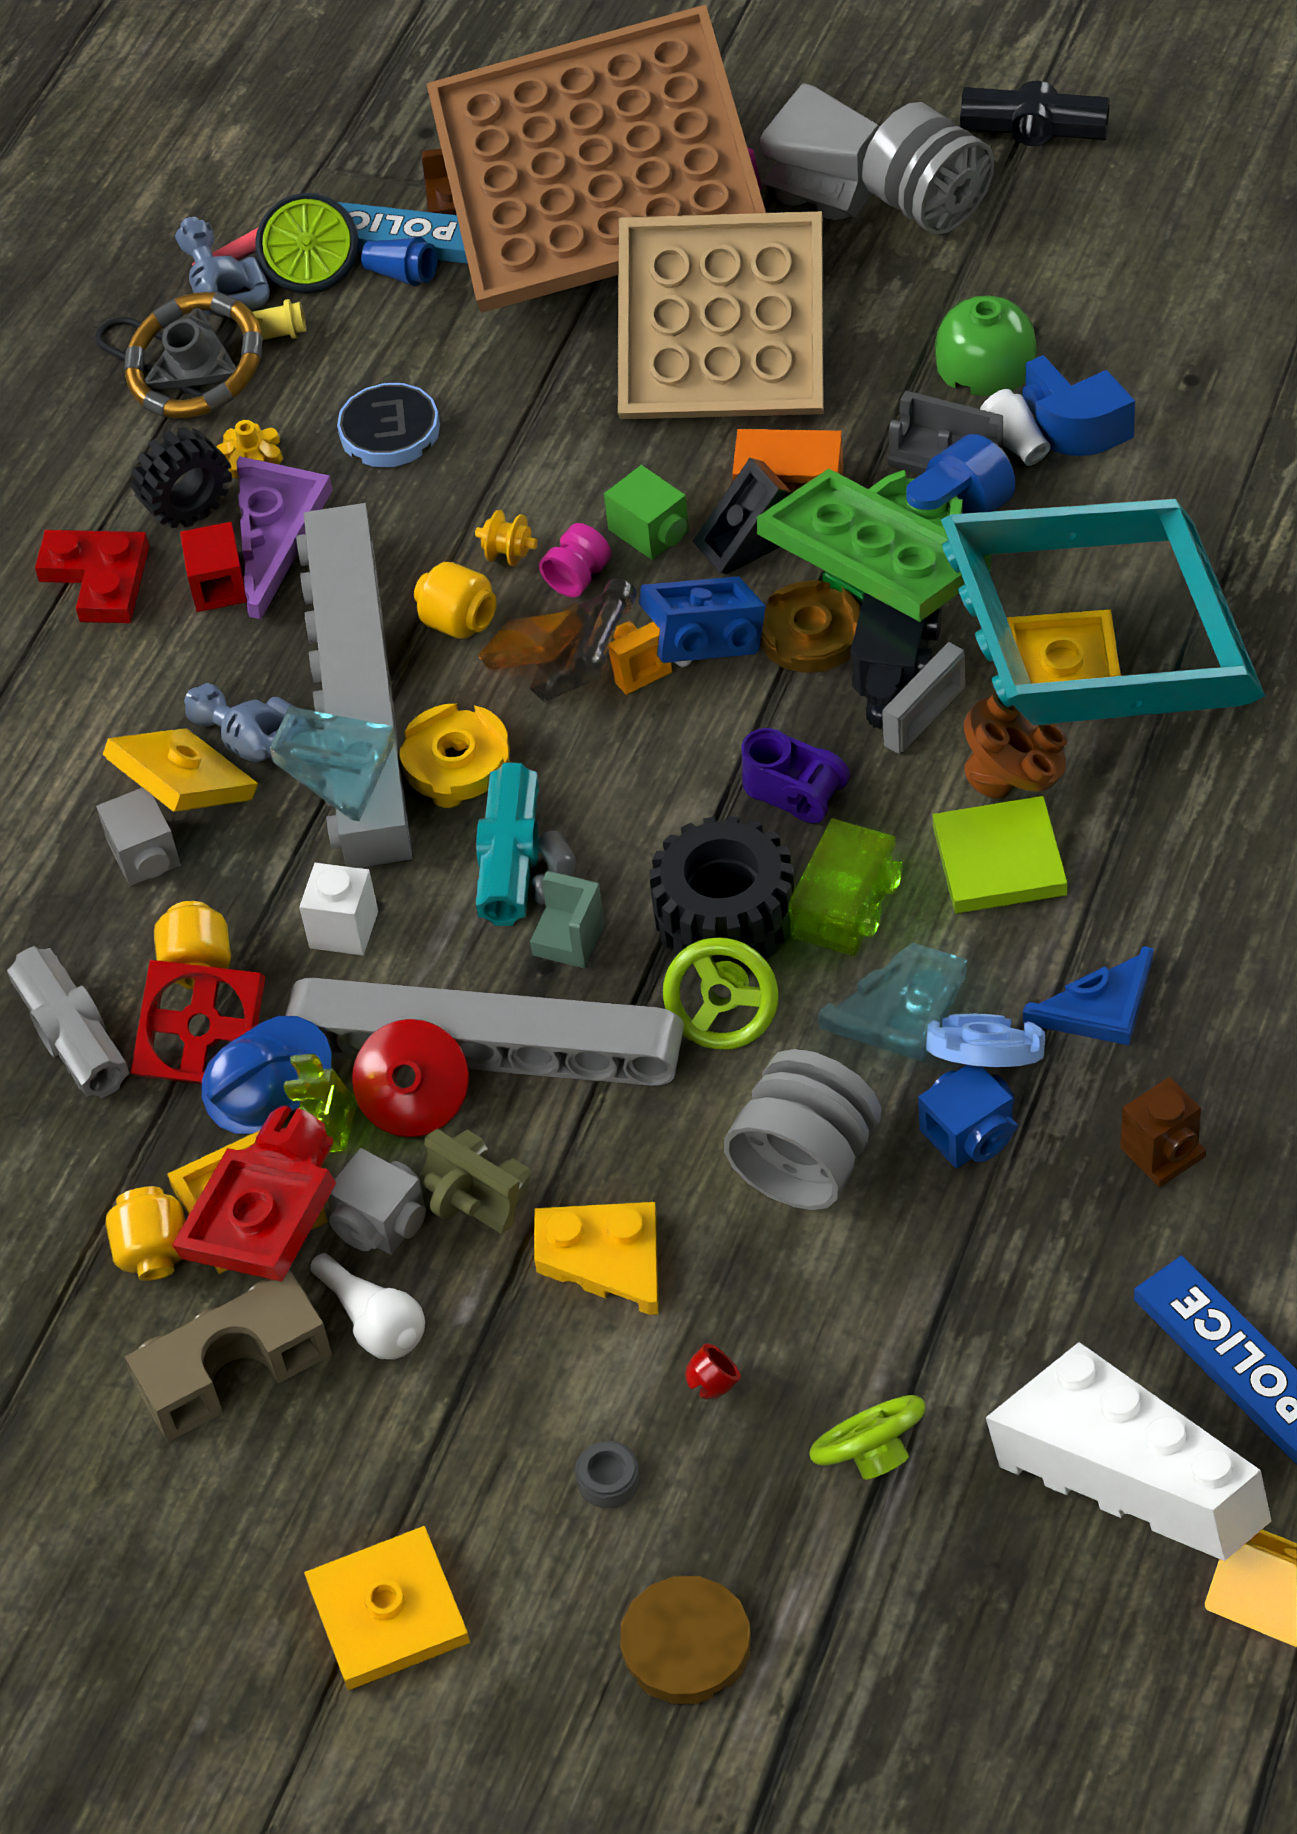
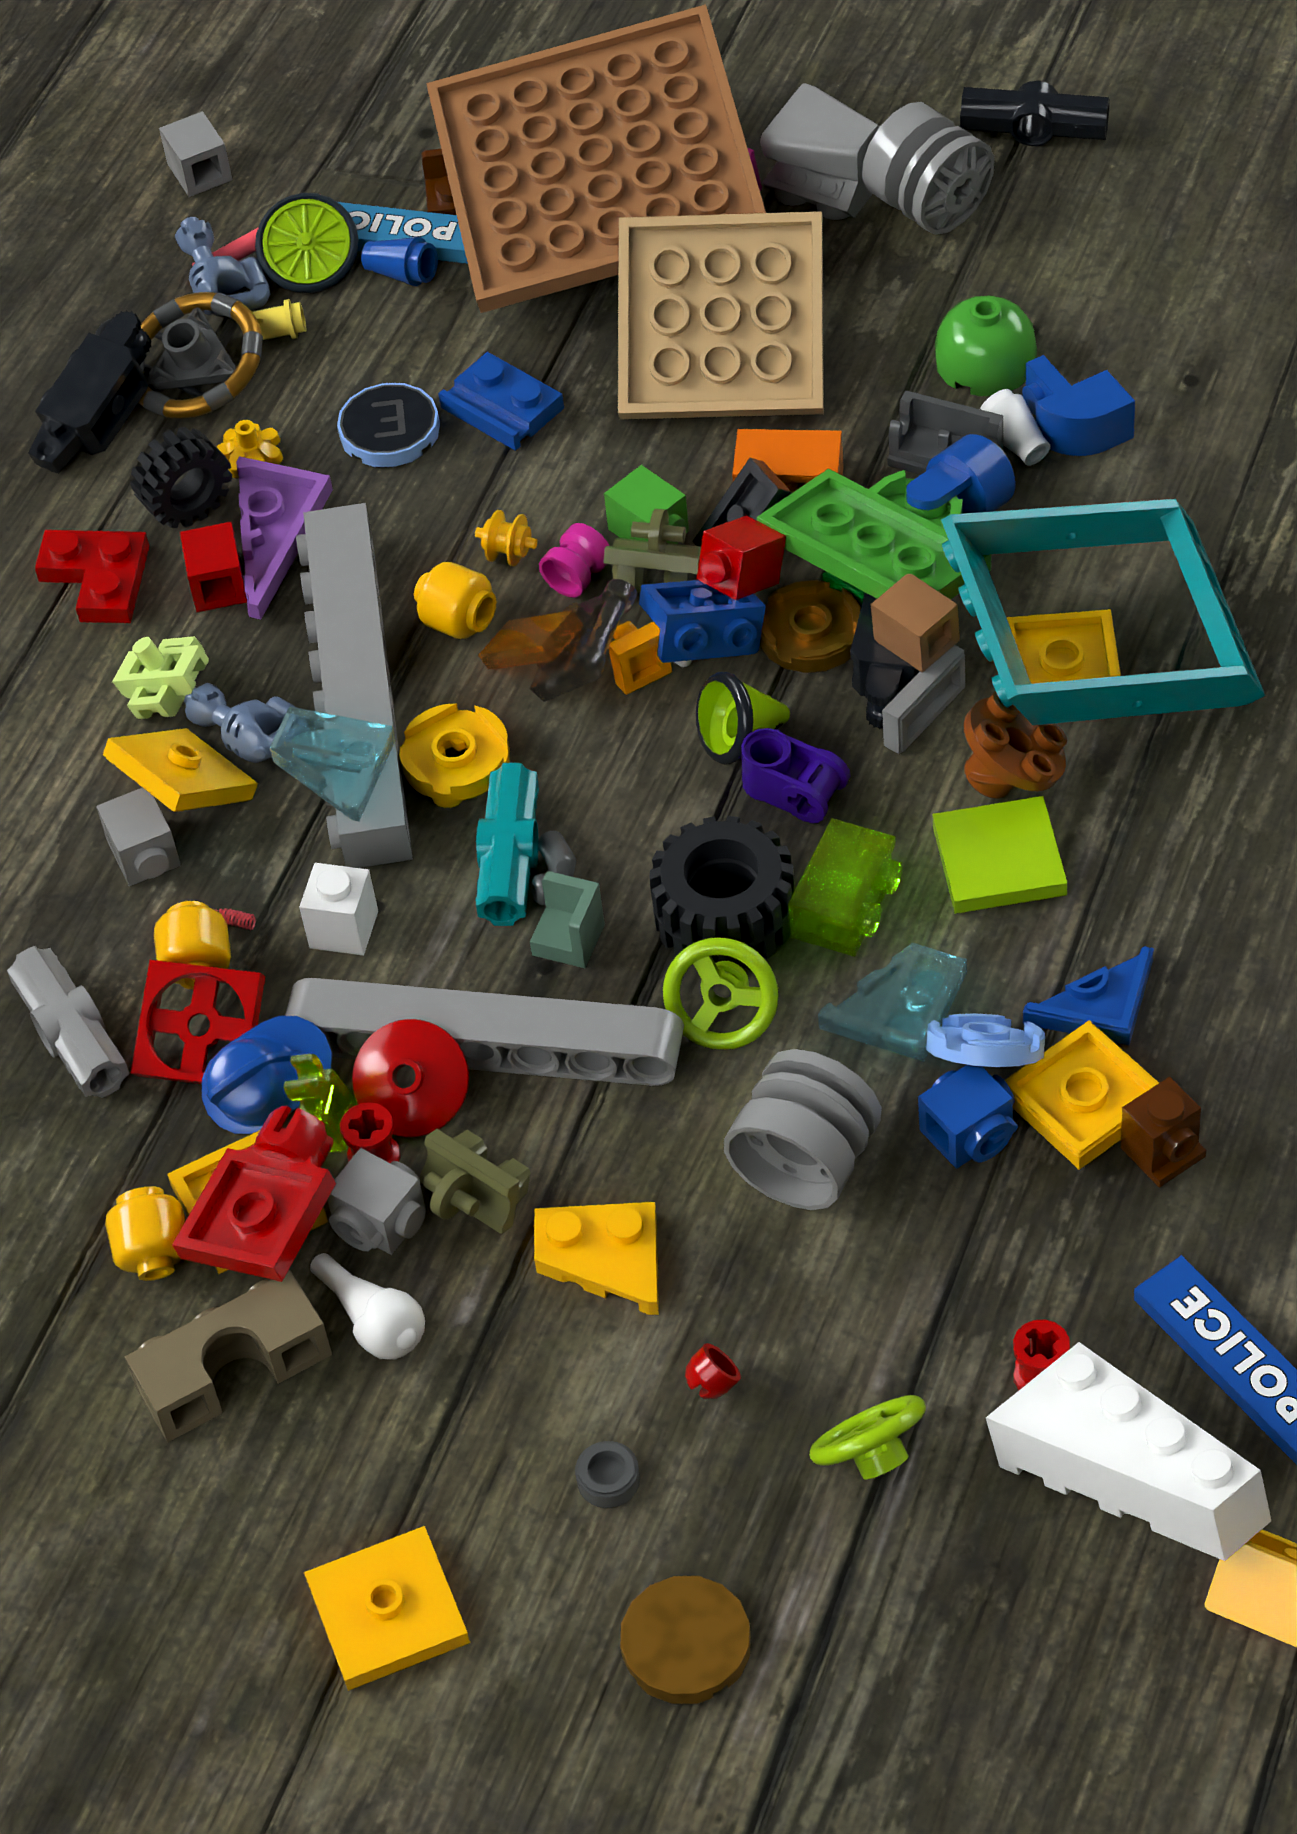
none -> black hinge [28,310,152,474]
none -> yellowish green piece [112,636,209,719]
none -> light grey brick [159,111,232,197]
none -> coral leg [215,908,256,931]
none -> red bush [340,1102,401,1163]
none -> blue plate [438,352,564,451]
none -> olive hips [604,509,701,593]
none -> lime hat [696,672,790,764]
none -> red brick [697,515,786,600]
none -> medium nougat panel [871,574,960,673]
none -> yellow plate [1004,1020,1159,1170]
none -> red bush [1013,1319,1070,1390]

